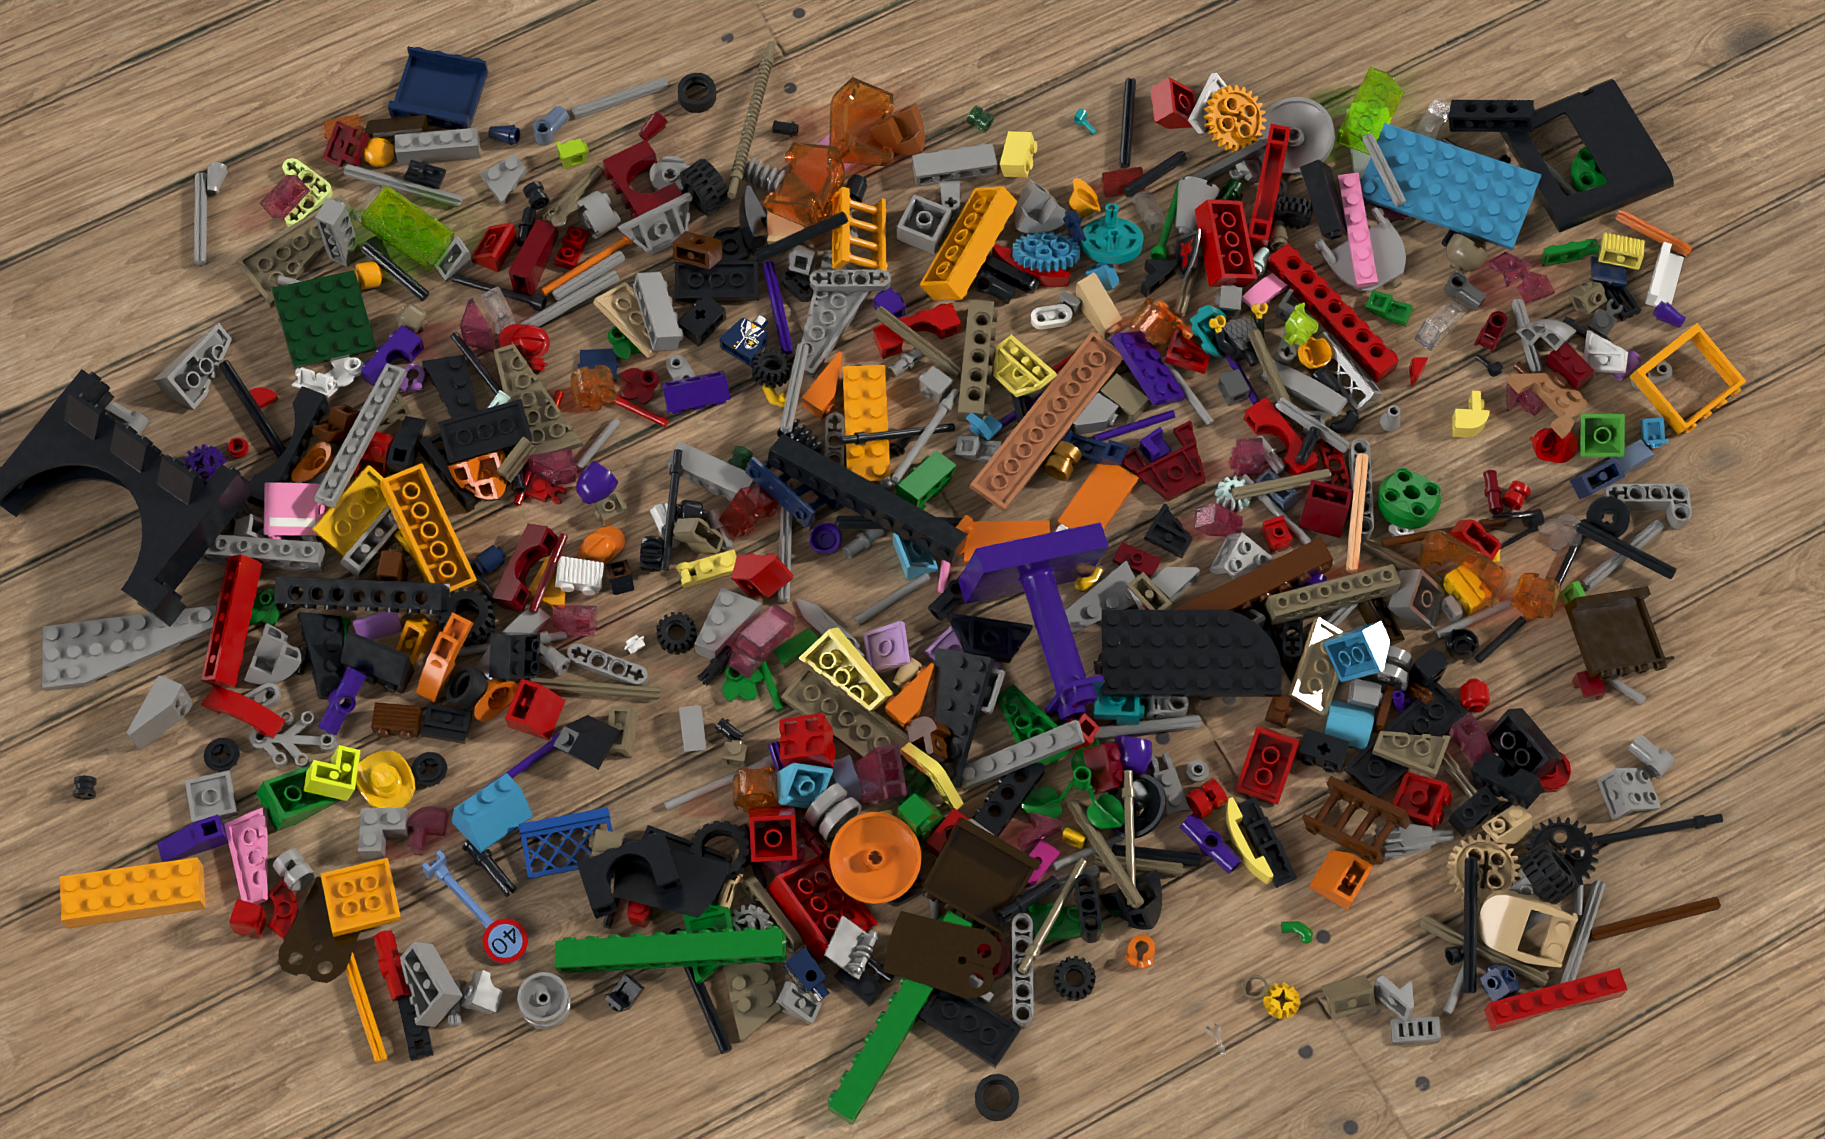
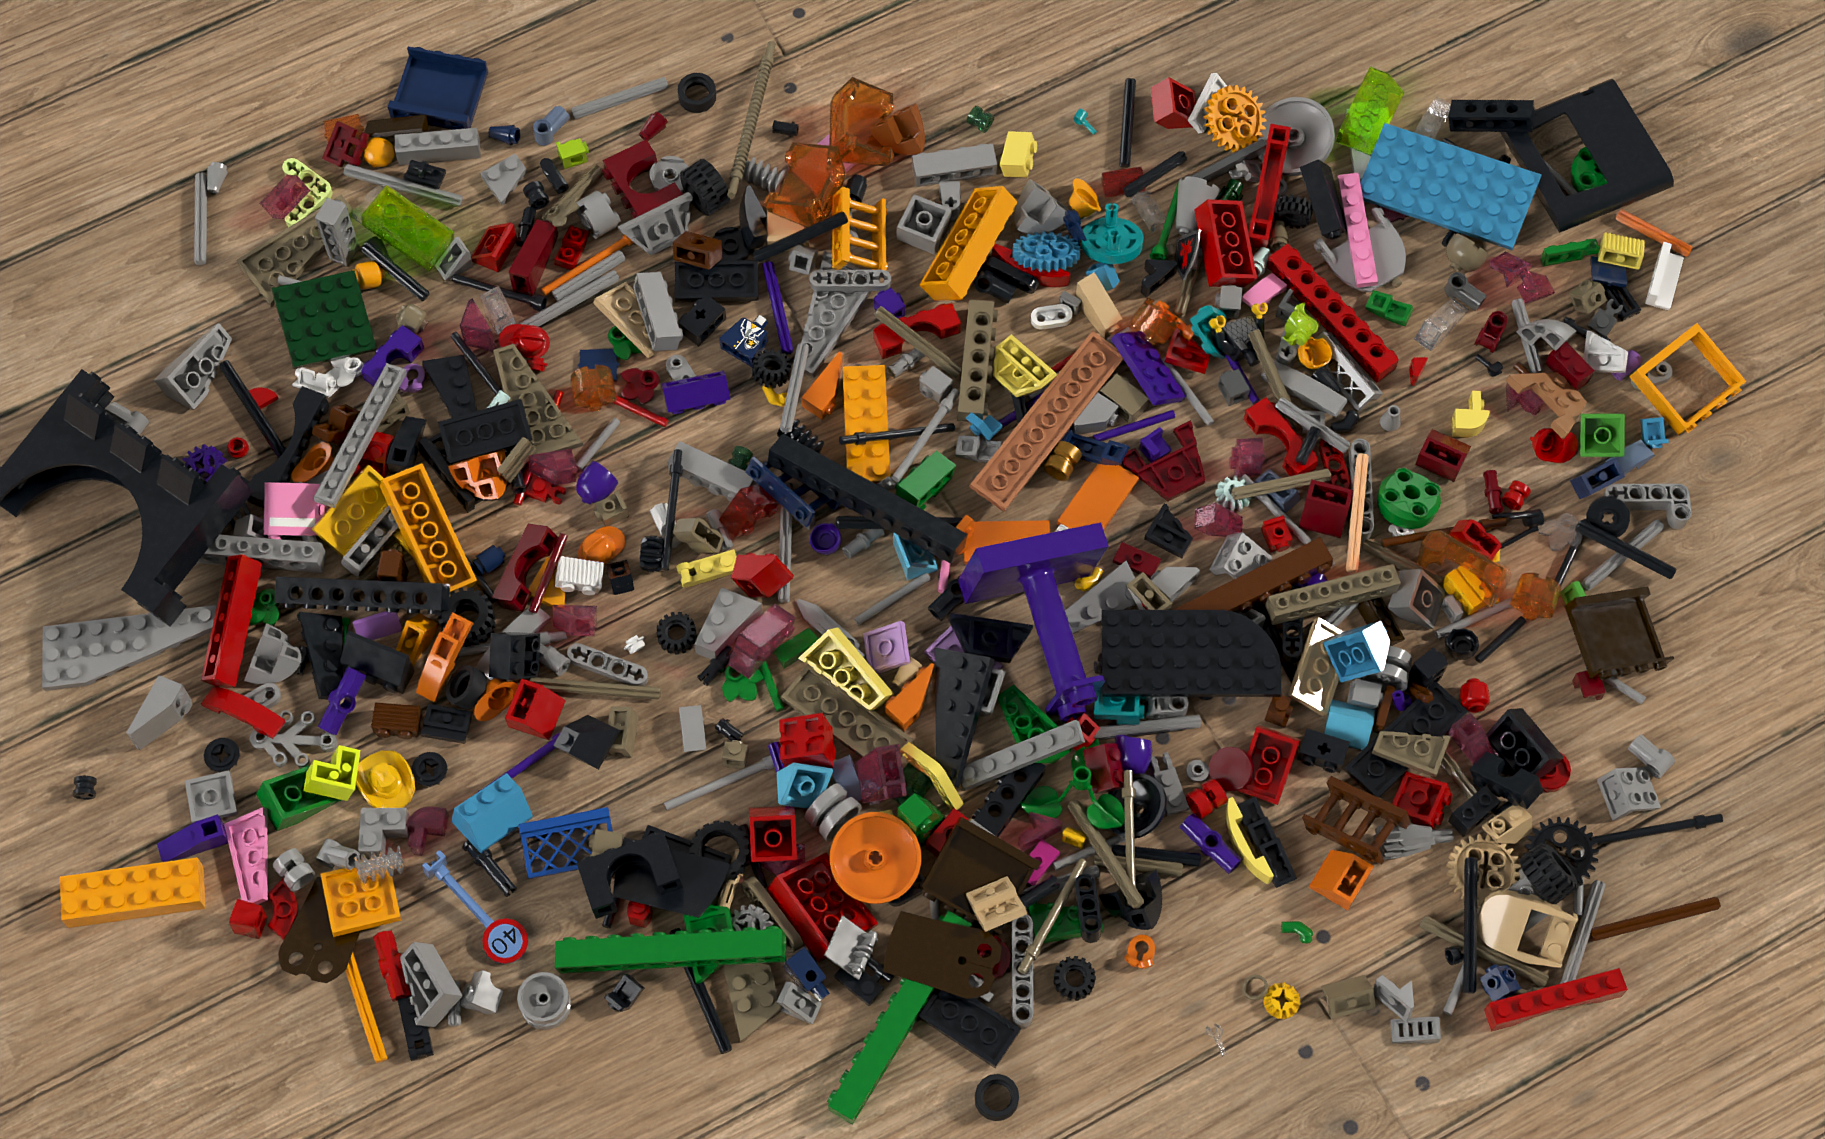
black head [675,499,707,522] -> none
clear orange brick [733,766,779,813] -> none
black beam [781,268,814,302] -> none
dark red pin [796,818,830,860] -> none
light grey beam [825,412,845,467] -> none
black pin [889,436,914,457] -> none
reddish brown brick [907,716,951,762] -> none
light grey axle [1252,435,1286,474] -> none
light grey axle [1363,133,1406,207] -> none
dark purple cone [1652,301,1686,328] -> none
none -> light grey piece [315,839,360,870]
none -> clear piece [354,845,404,884]
none -> black bar [540,158,569,194]
none -> tan slope [966,876,1027,932]
none -> dark red tile [1209,747,1253,791]
none -> dark red slope [1415,429,1471,482]

